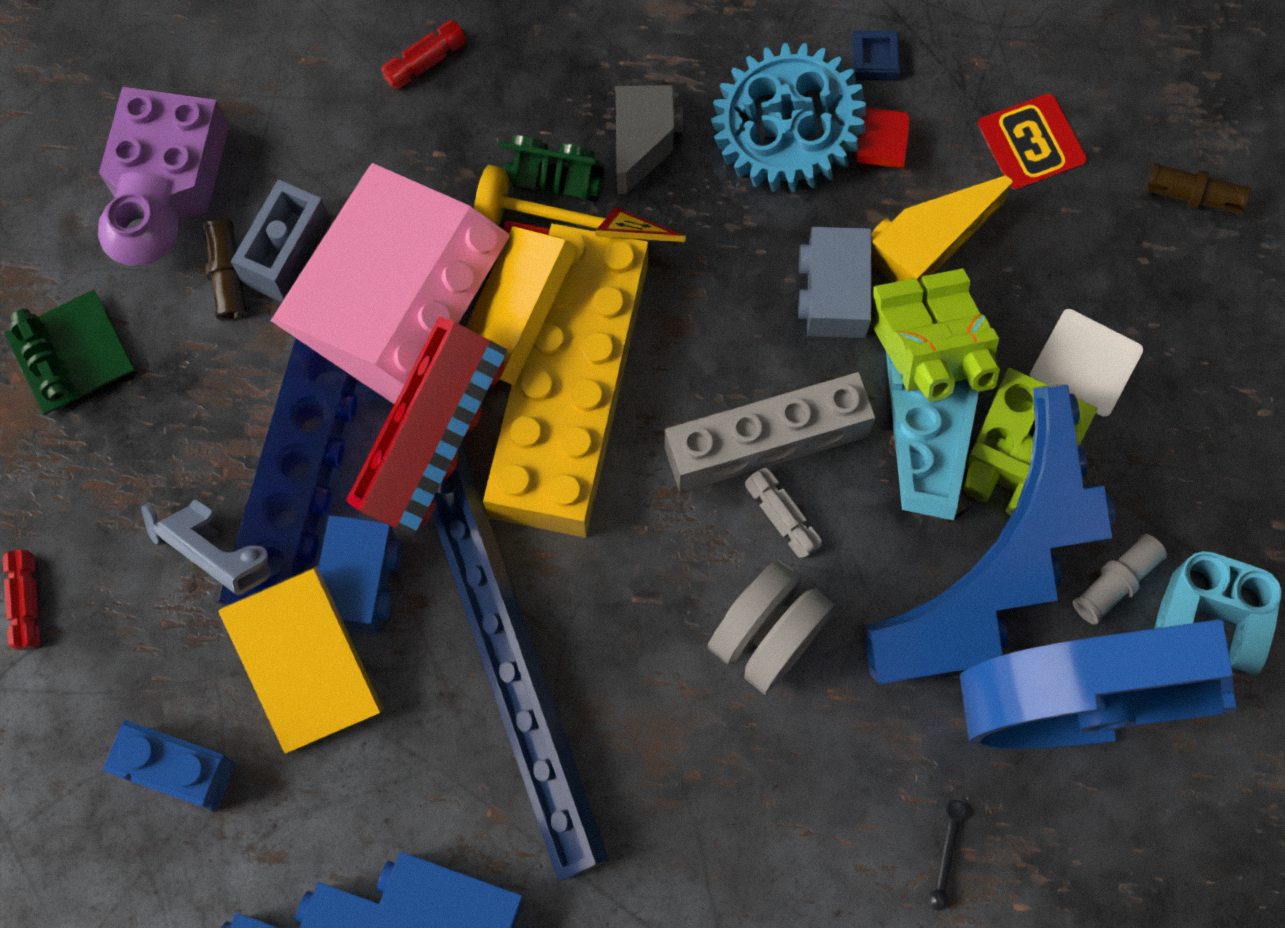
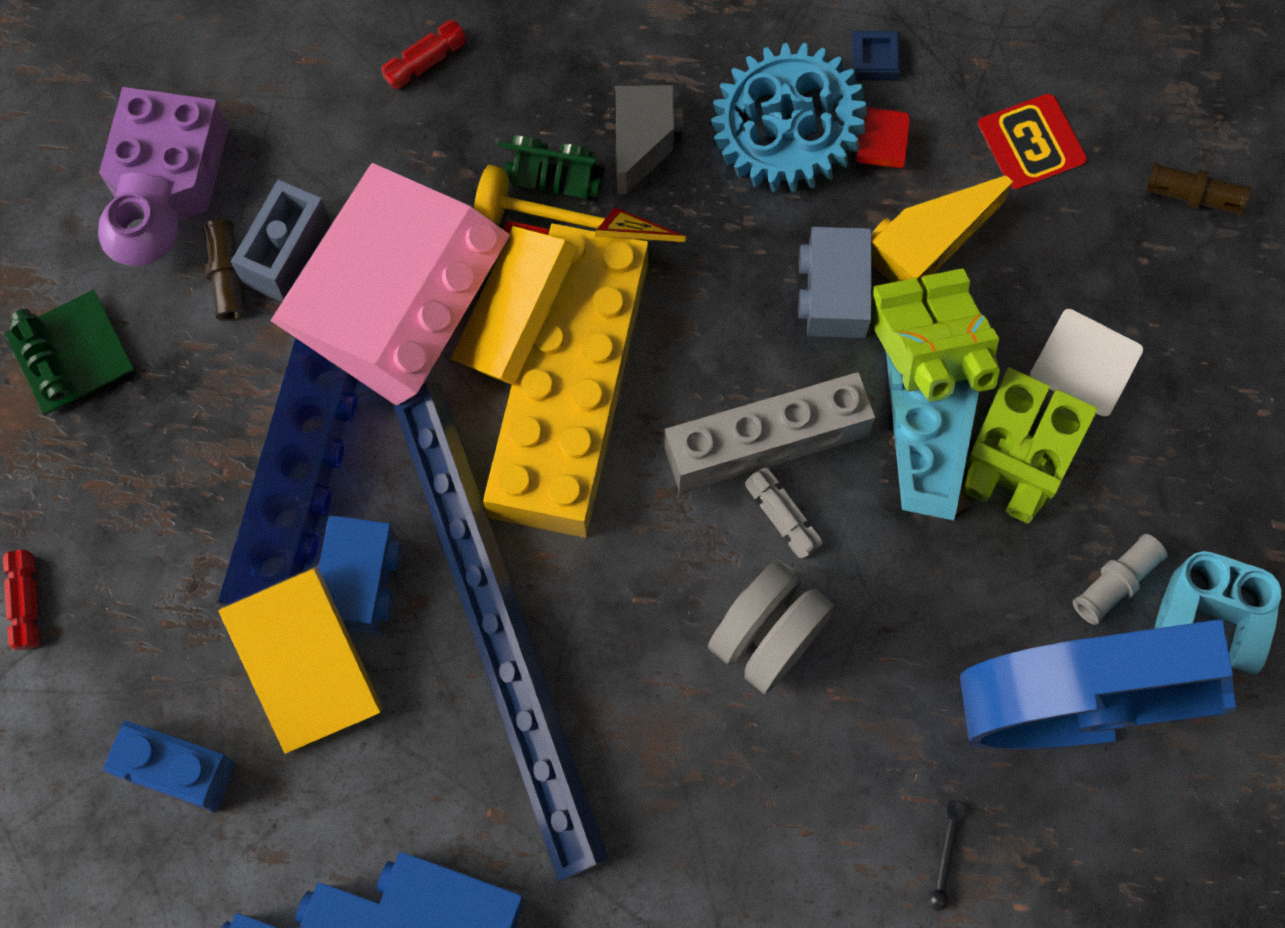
sand blue piece [141,499,271,596] -> none
red brick [346,316,507,536] -> none
blue arch [862,385,1116,684] -> none

